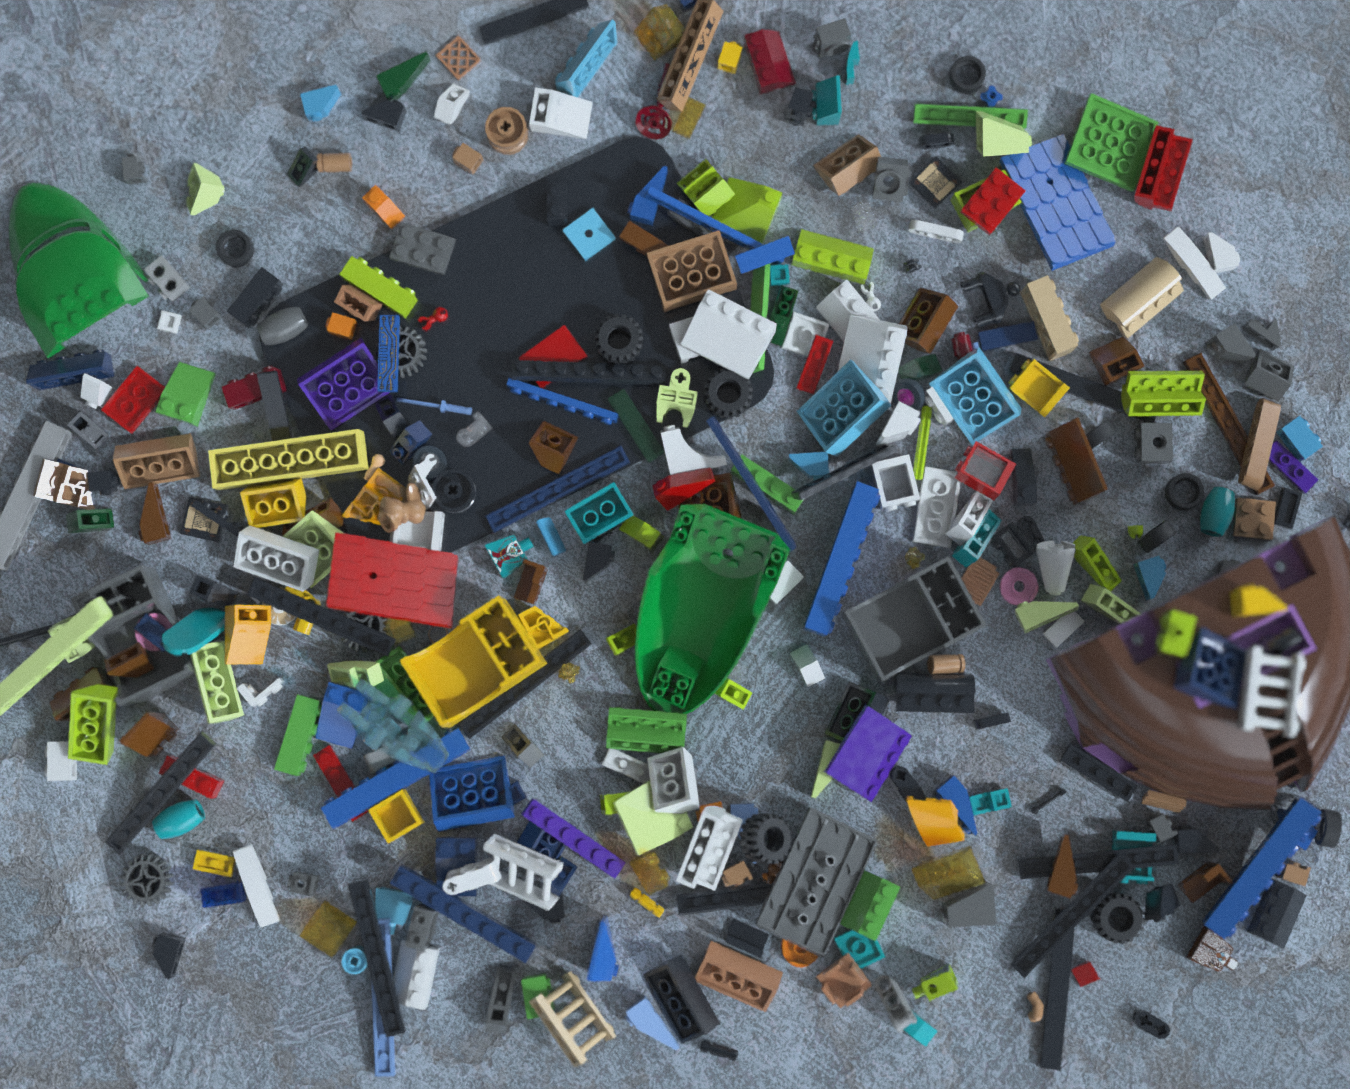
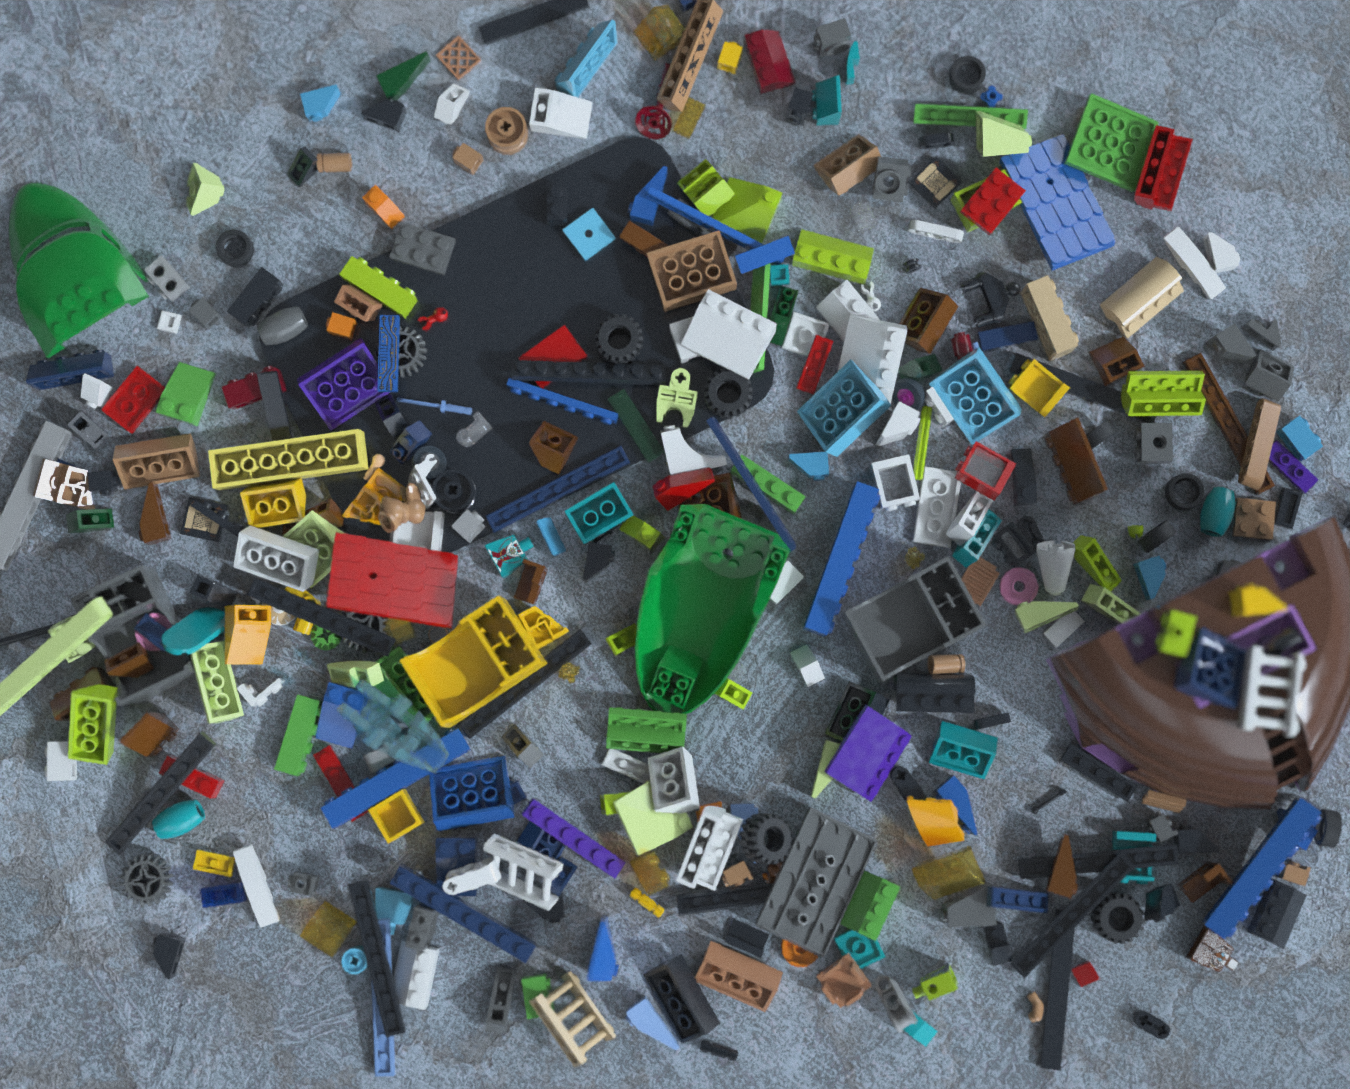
dark grey brick [121,154,148,185] -> none
black tile [791,444,897,500] -> none
teal slope [969,788,1012,816] -> none
none -> bright green gear [311,625,342,650]
none -> light grey brick [451,509,486,543]
none -> teal slope [929,721,998,780]
none -> black slope [983,923,1012,966]
none -> dark blue tile [986,887,1049,913]

